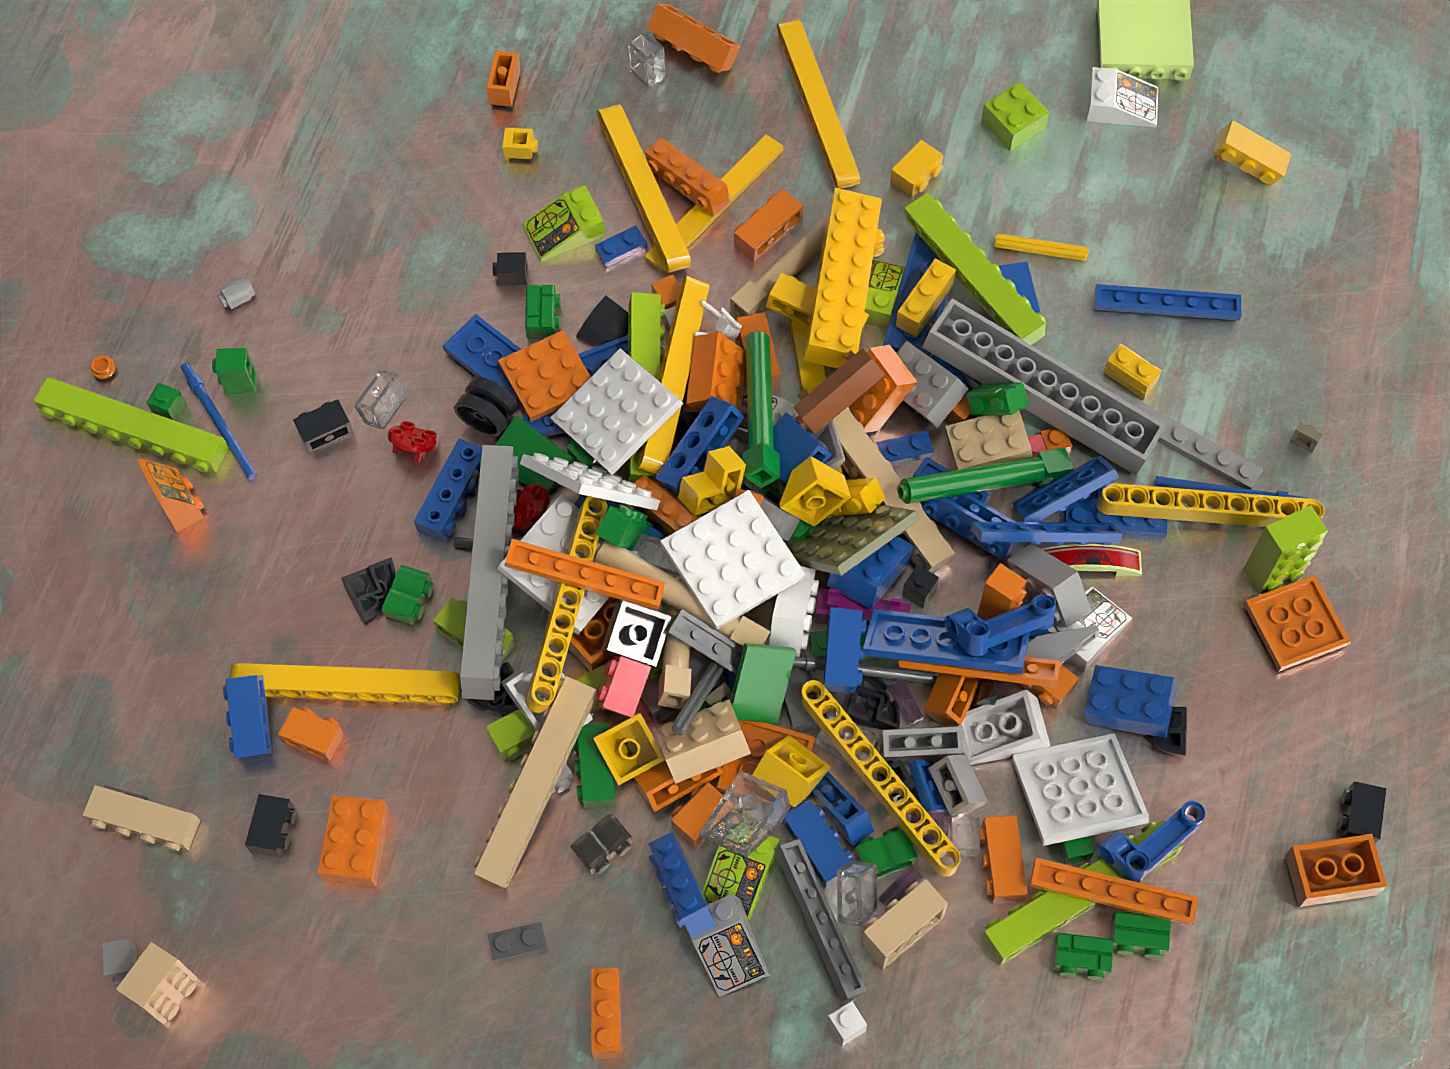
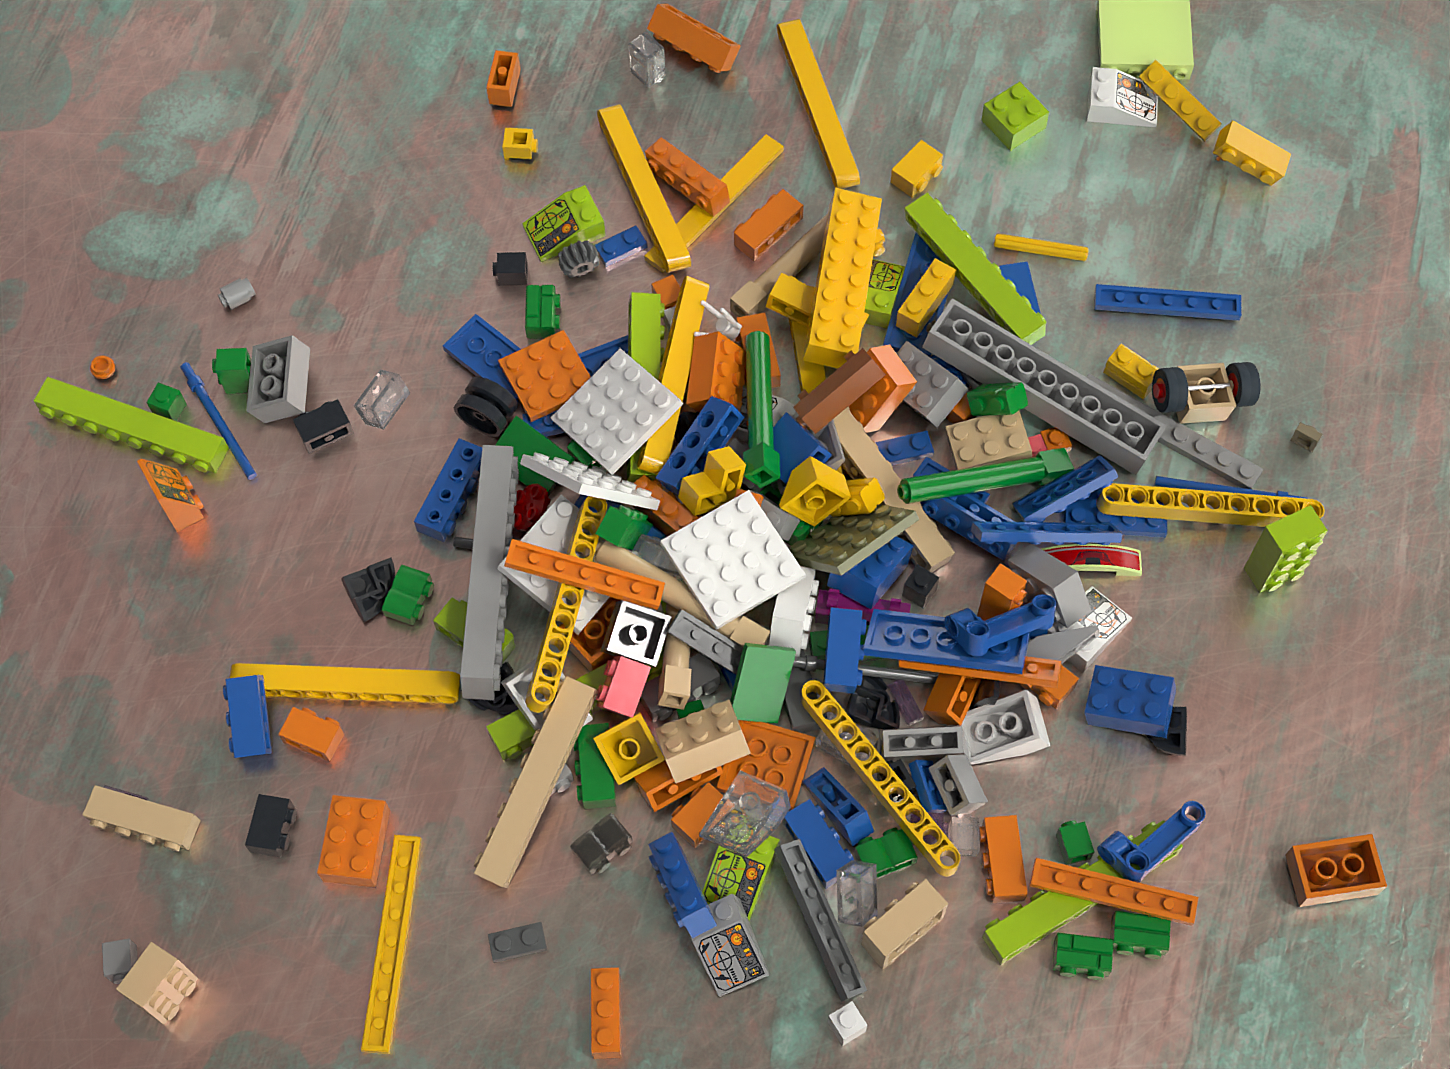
red plate [387,421,437,463] -> none
black brick [576,295,628,346] -> none
dark grey axle [671,661,724,735] -> none
dark tan plate [703,683,731,709] -> none
yellow slope [752,735,831,807] -> none
piece [878,865,924,906] -> none
white plate [1012,733,1149,846] -> none
orange plate [1244,575,1351,671] -> none
black brick [1338,781,1387,844] -> none
none -> light grey brick [246,335,310,423]
none -> yellow tile [361,835,422,1054]
none -> dark grey gear [558,241,599,278]
none -> yellow plate [1139,60,1222,142]
none -> brick [1152,362,1261,424]

